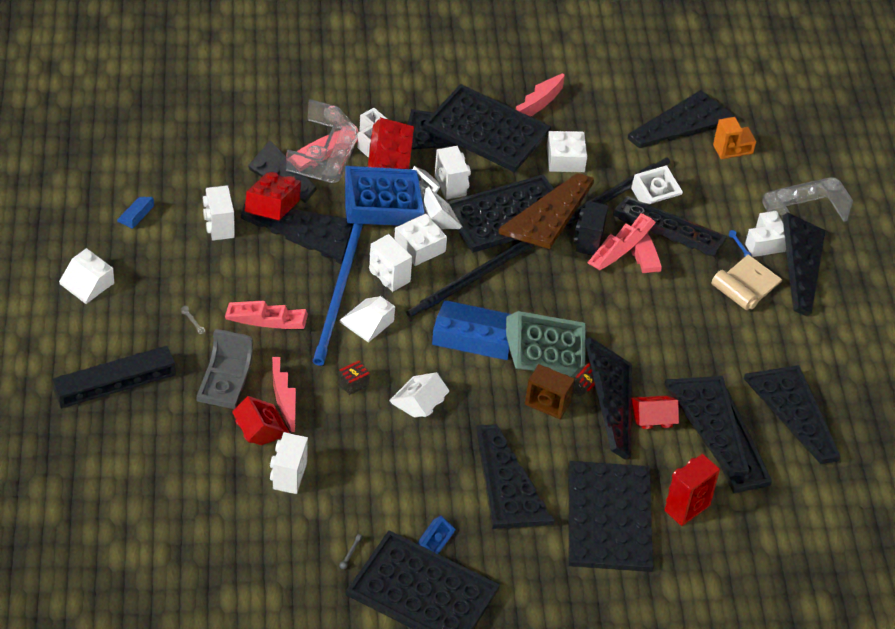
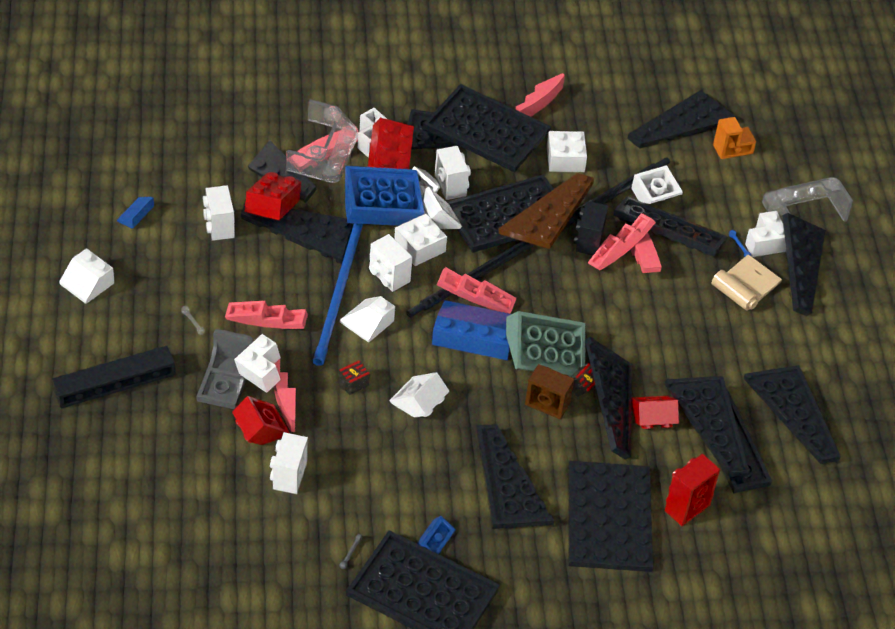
none -> white brick [234,334,281,393]
none -> coral slope [437,267,516,314]

